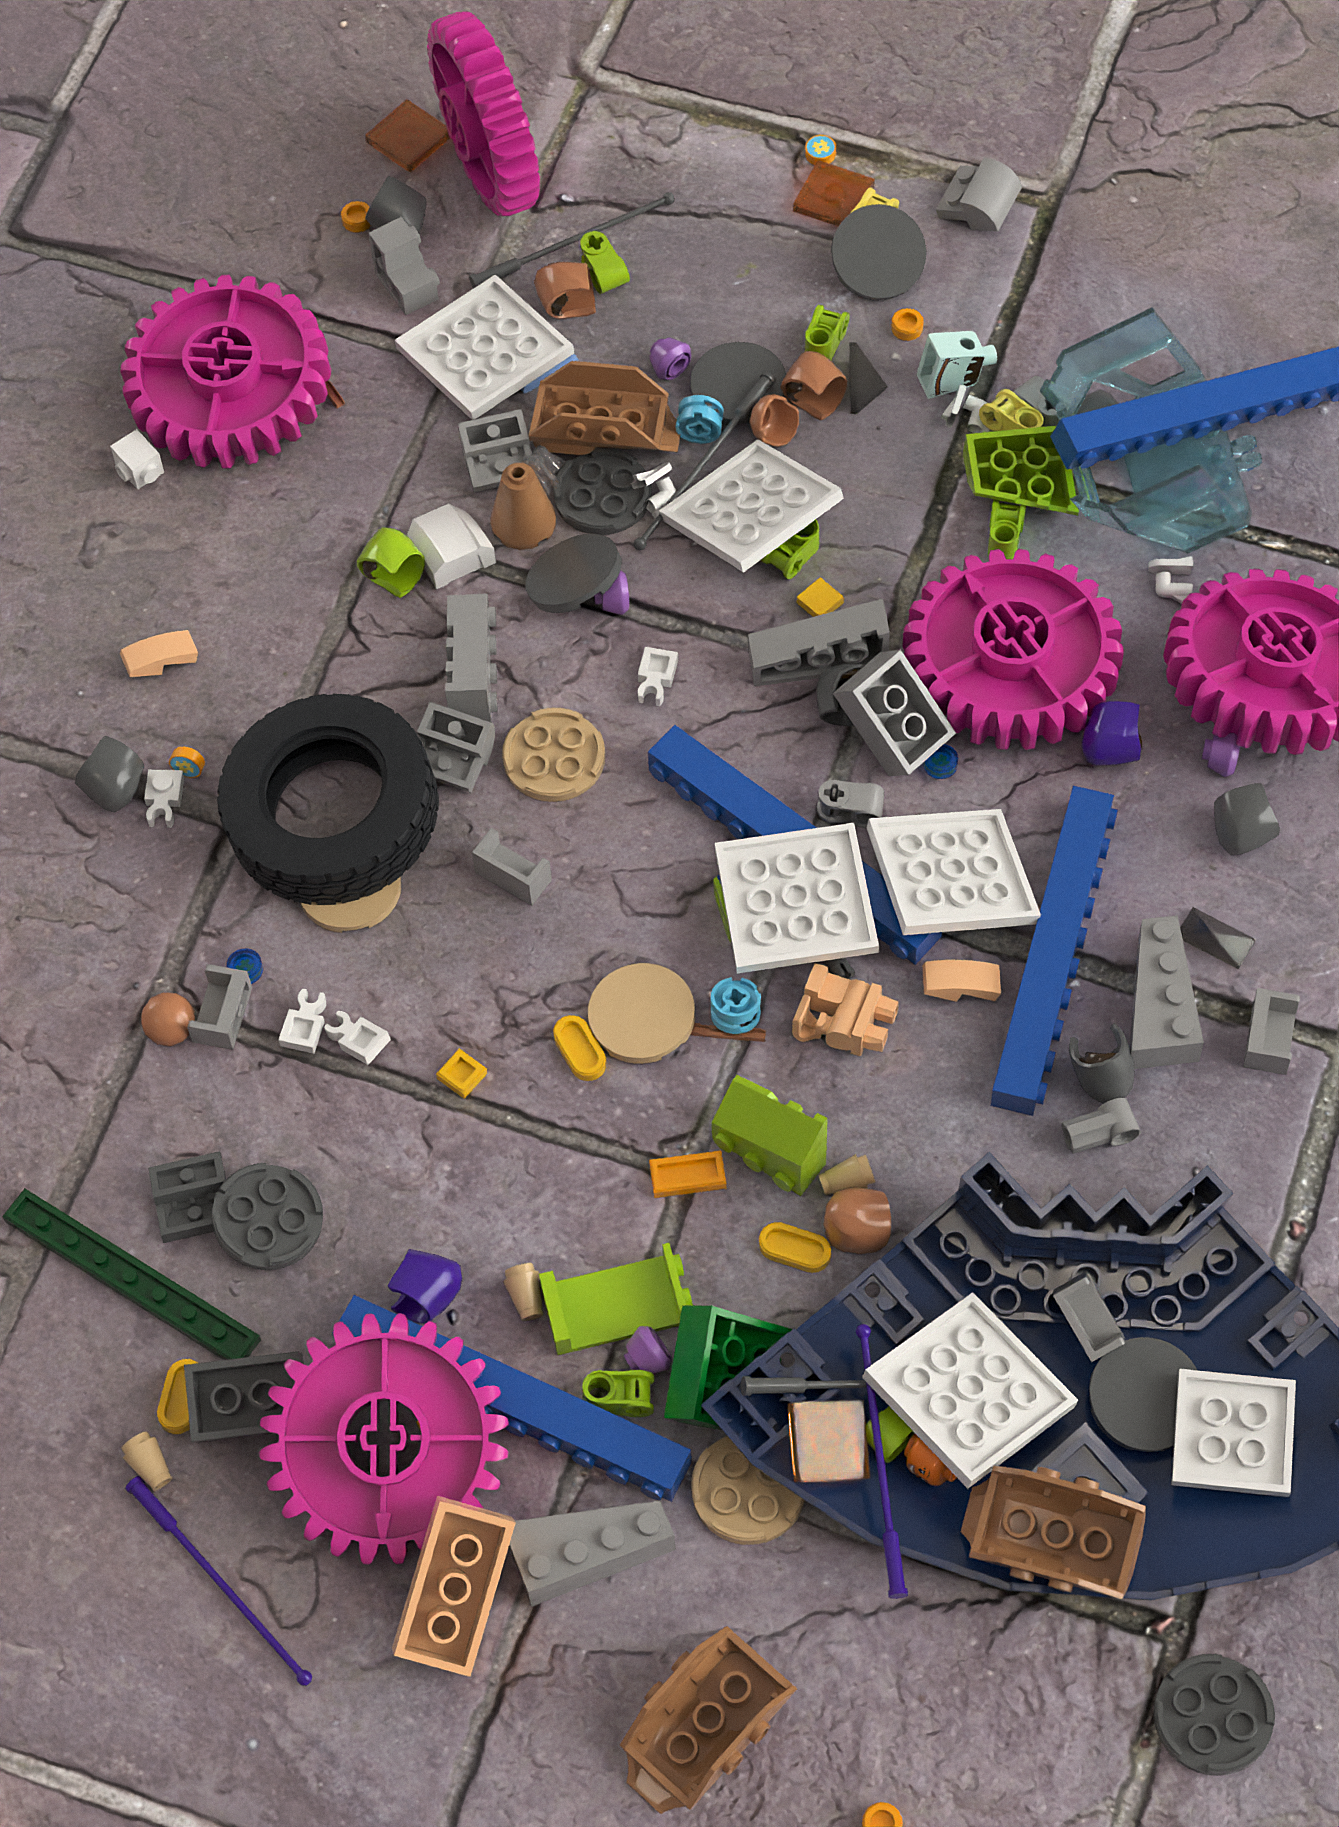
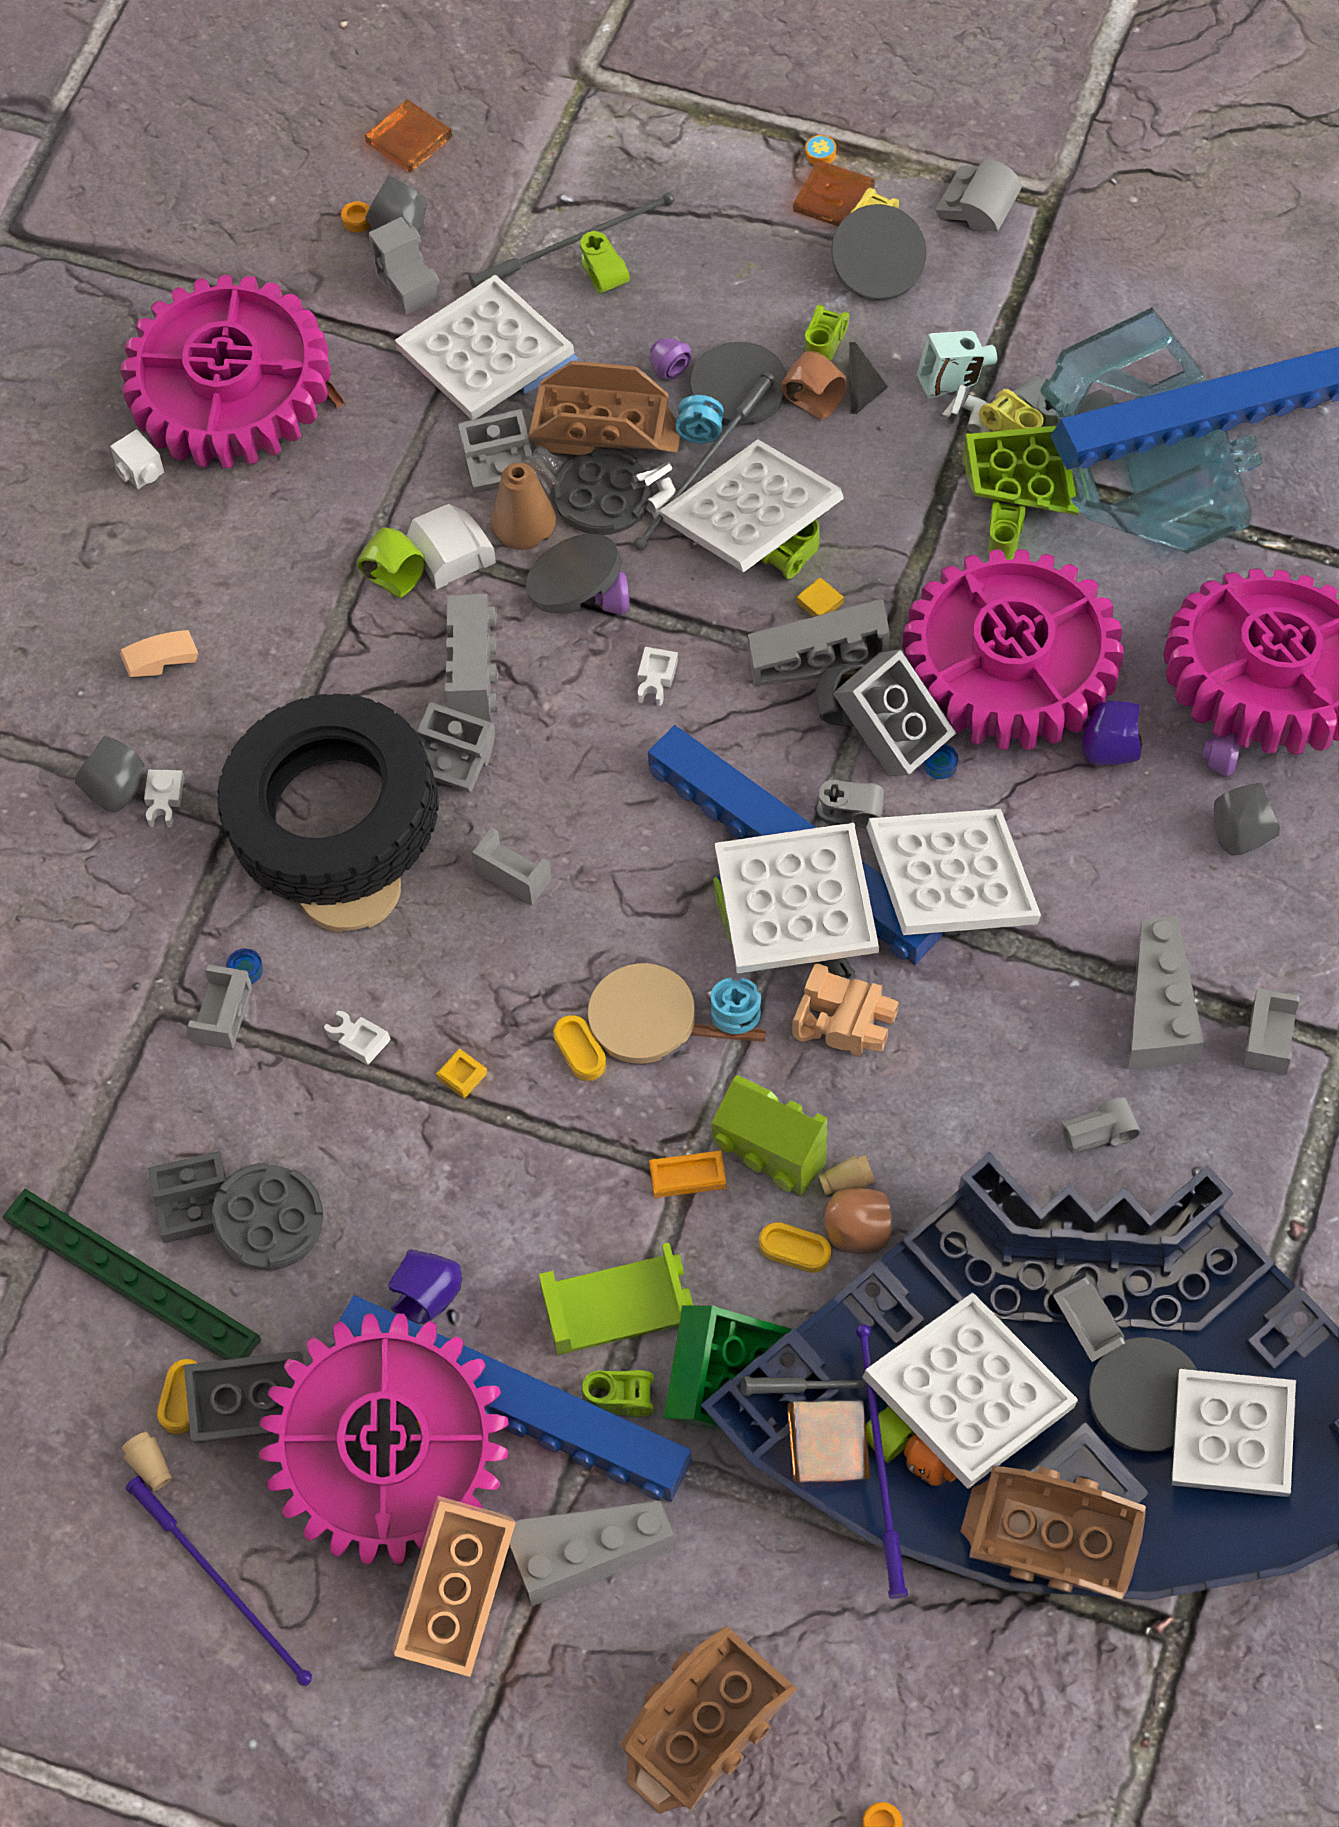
nougat hair [141,992,195,1046] -> none
tile [169,746,205,778] -> none
white plate [278,989,326,1054] -> none
dark pink gear [427,11,540,216] -> none
tan tile [502,708,605,802] -> none
tan cone [503,1263,543,1321] -> none
nougat piece [534,262,596,319] -> none
medium lavender cone [624,1326,672,1374] -> none
tan tile [691,1436,805,1545] -> none
nougat hair [749,394,799,447] -> none
light orange tile [891,308,924,341] -> none
light nougat slope [922,960,1001,1002] -> none
blue brick [991,786,1118,1116] -> none
dark grey piece [1069,1023,1135,1104] -> none
white piece [1148,556,1193,604] -> none
dark grey tile [1153,1654,1275,1776] -> none
clear smoke slope [1180,907,1256,969] -> none

